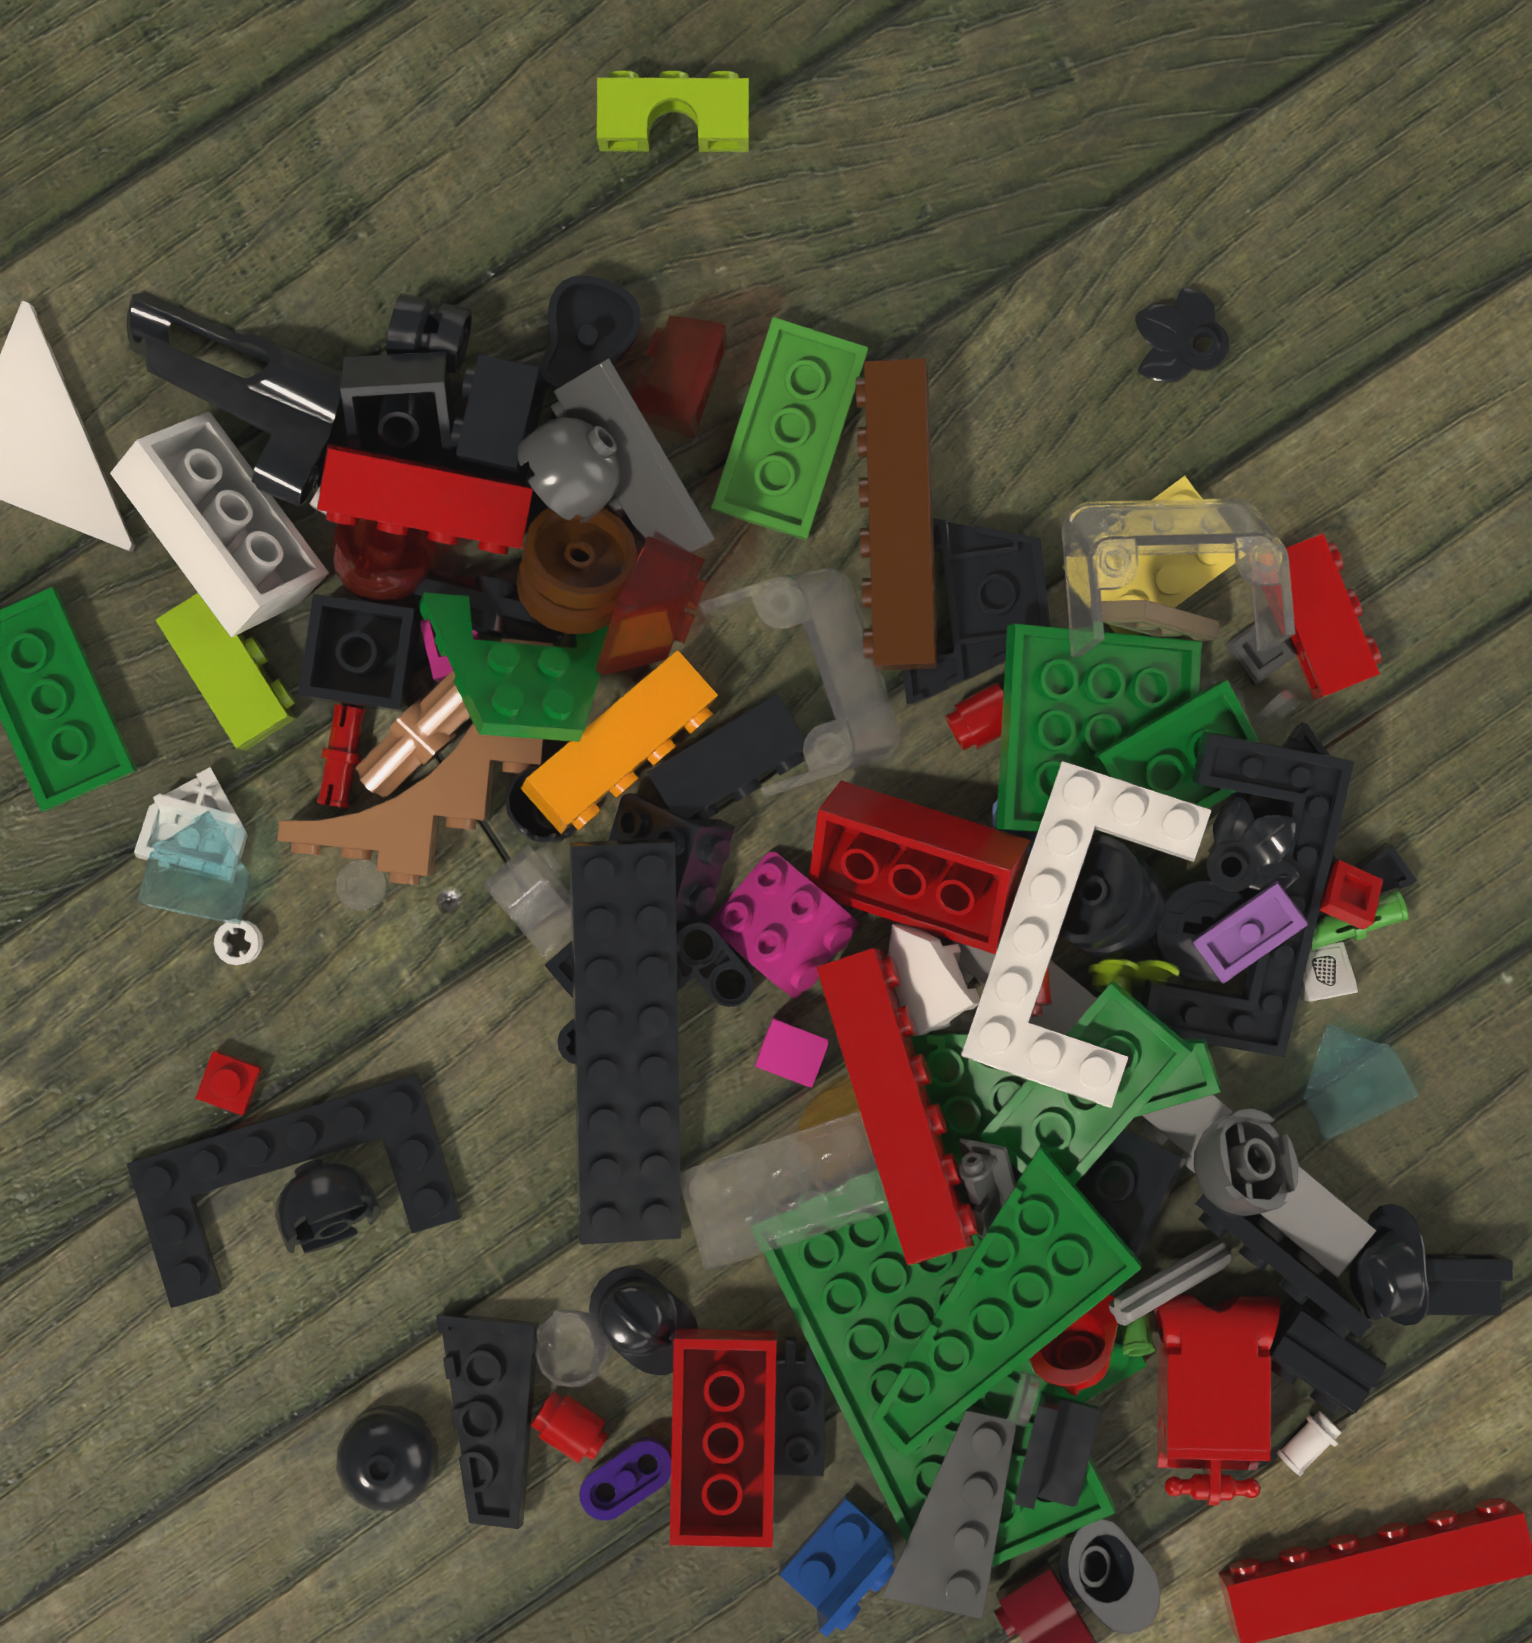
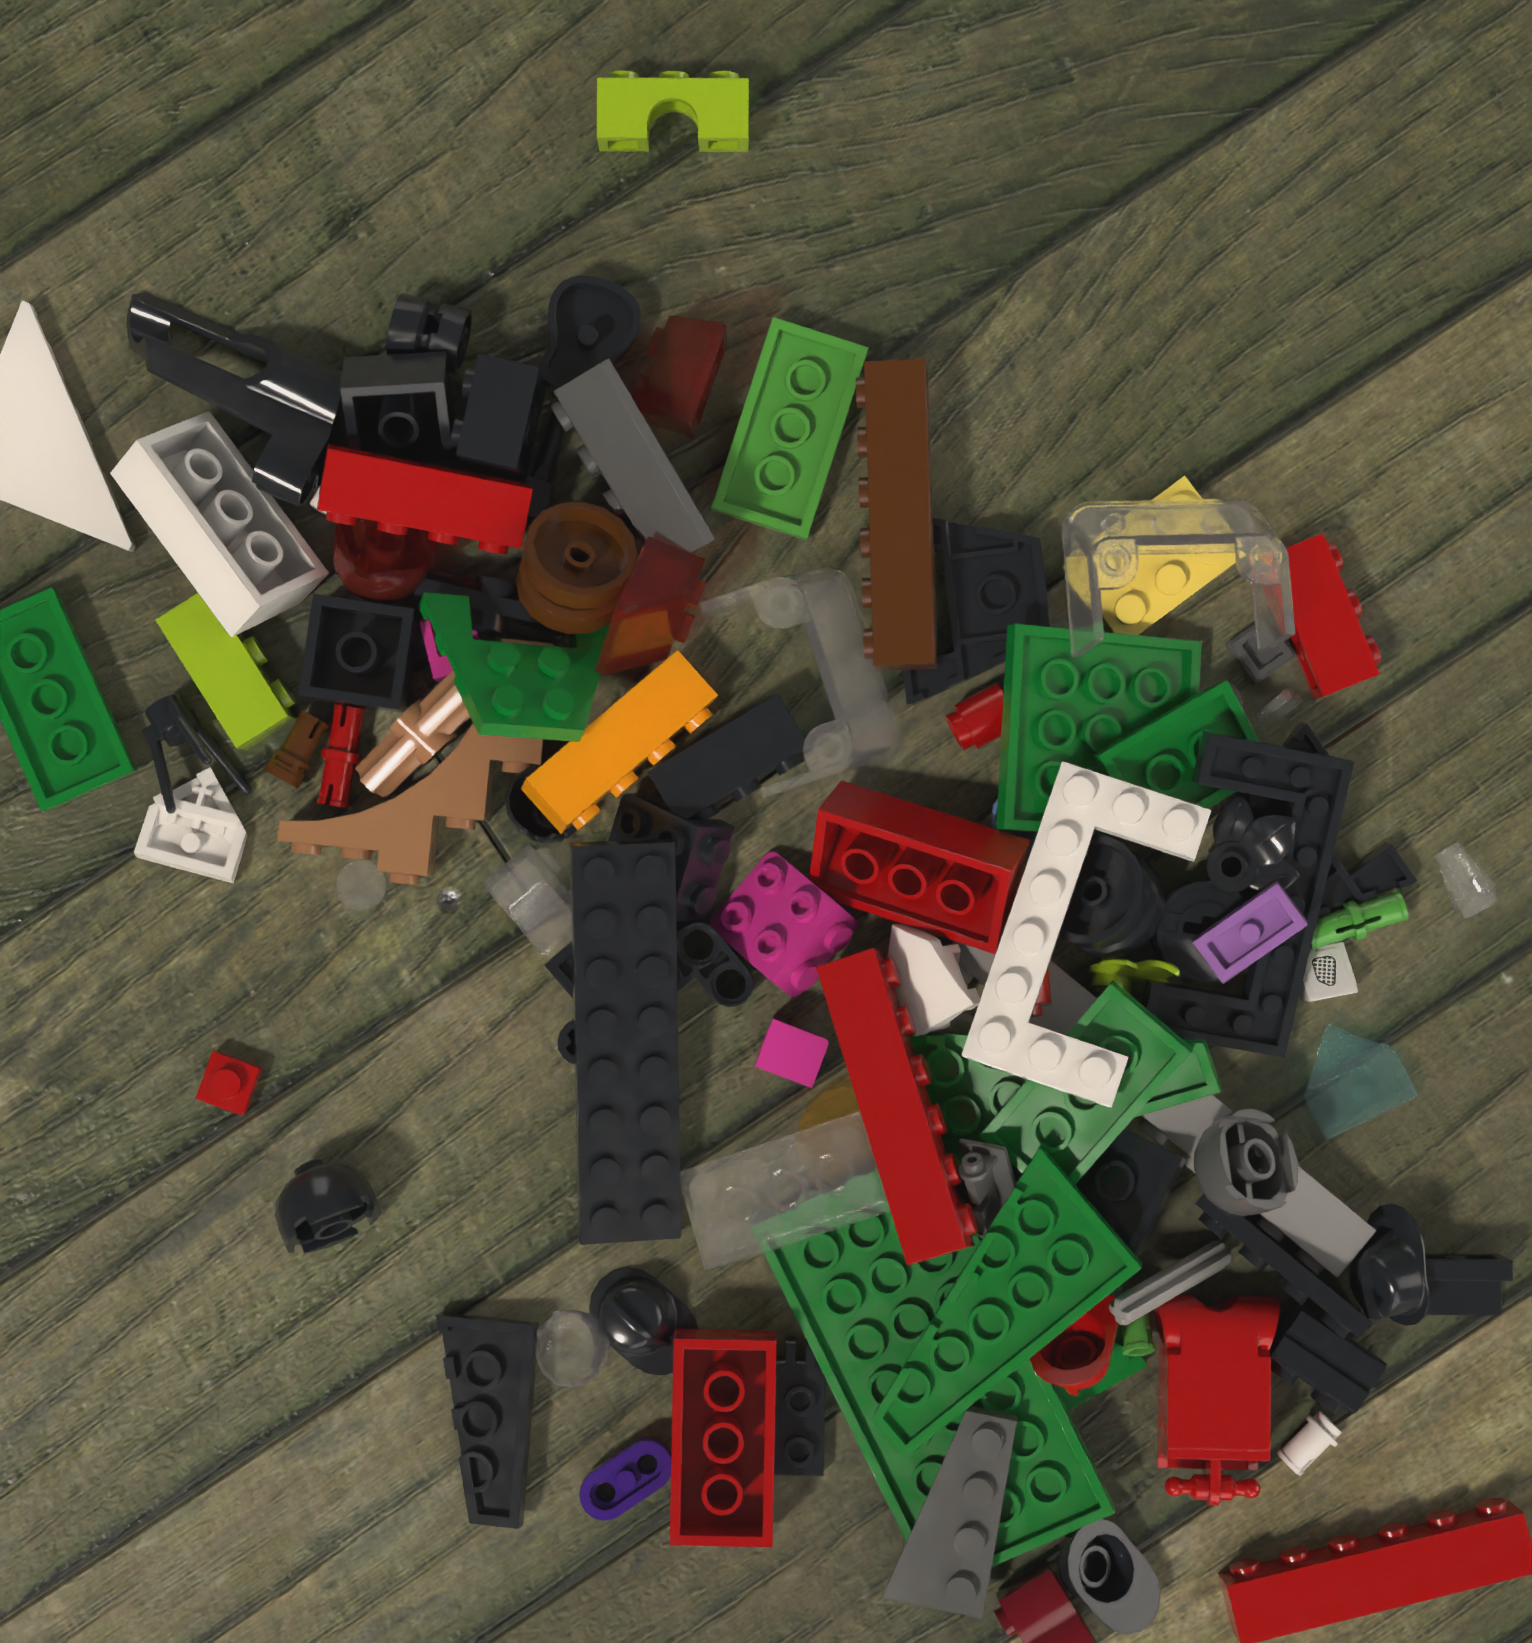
black plate [127,1073,462,1308] -> none
clear light blue slope [138,811,251,925] -> none
white bush [214,919,264,965] -> none
black cylinder [336,1405,439,1511] -> none
dark grey cylinder [518,417,620,523] -> none
red brick [530,1391,609,1464] -> none
blue bracket [779,1495,895,1637] -> none
clear tile [1006,1371,1041,1427] -> none
black panel [1014,1391,1100,1509] -> none
dark tan tile [1098,600,1219,641] -> none
black plate [1135,287,1230,383] -> none
red plate [1319,860,1383,930] -> none
none -> black plant [142,694,252,814]
none -> reddish brown pin [263,710,329,789]
none -> clear cone [1434,841,1501,920]

